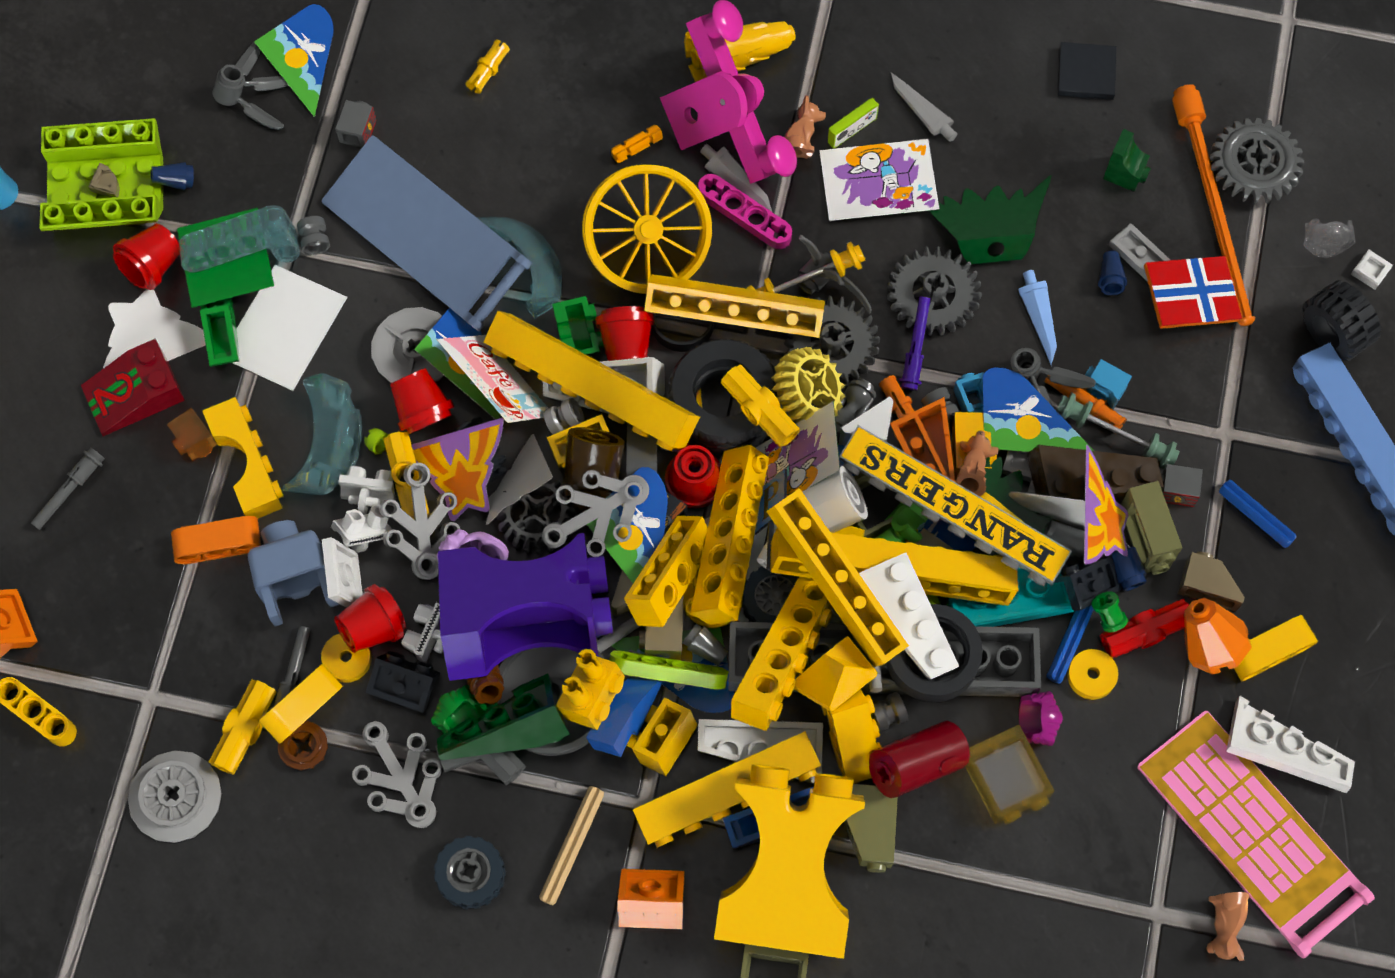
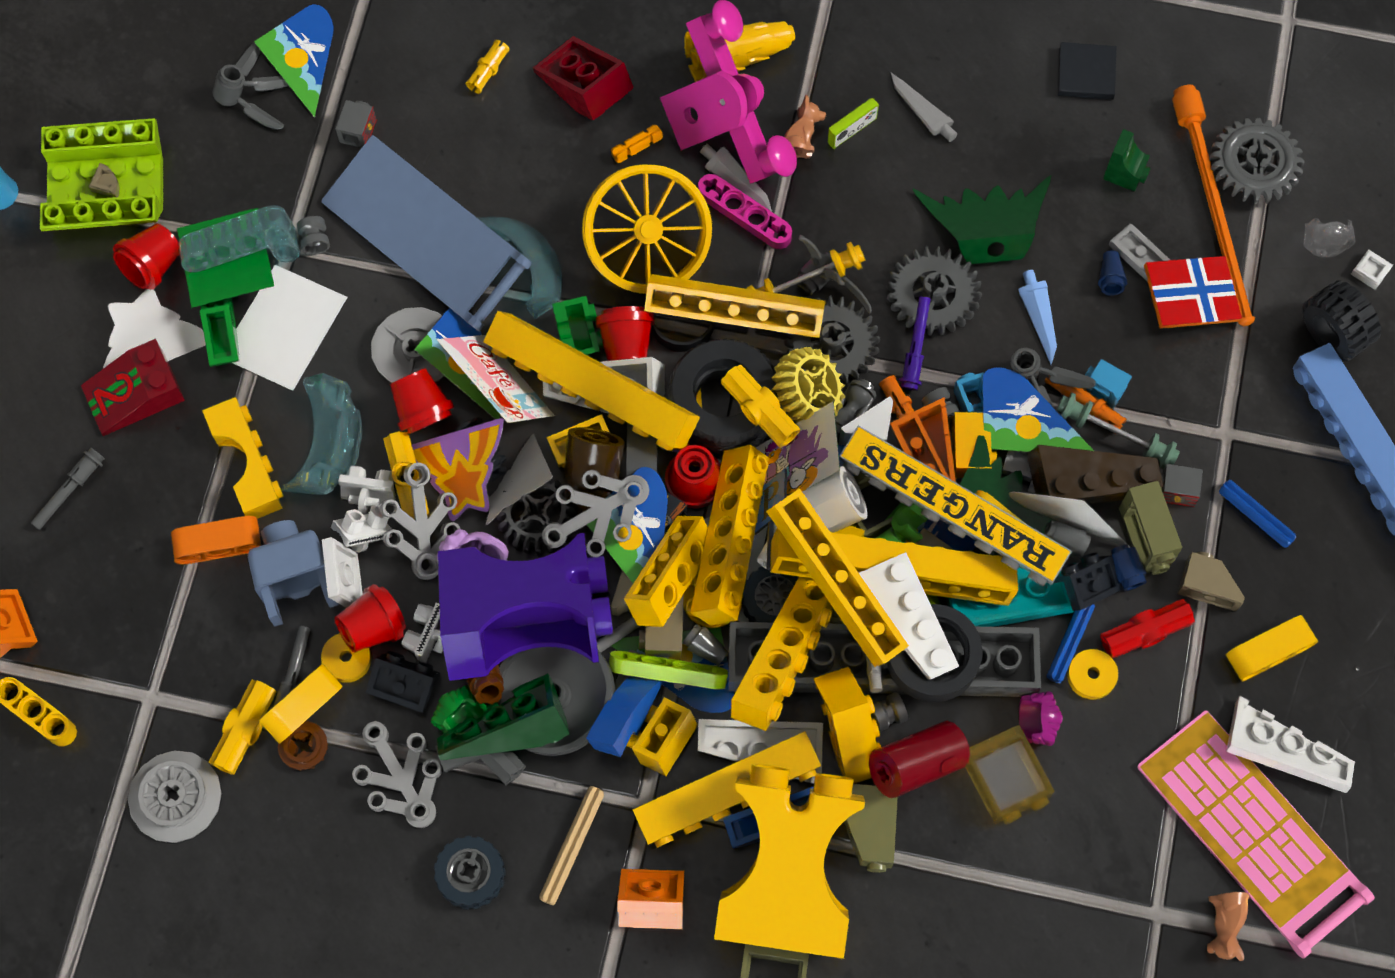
dark blue cone [151,162,194,191] -> none
clear orange brick [167,408,217,461] -> none
lime hinge [364,428,388,454] -> none
light grey wheel [544,398,585,434] -> none
yellow brick [556,649,625,730] -> none
yellow slope [794,636,878,712] -> none
sticker [819,139,939,221] -> none
nougat animal [956,431,999,496] -> none
sticker [1084,445,1128,564] -> none
green bush [1092,591,1128,633] -> none
orange cone [1184,598,1252,675] -> none
none -> dark red slope [533,36,634,120]

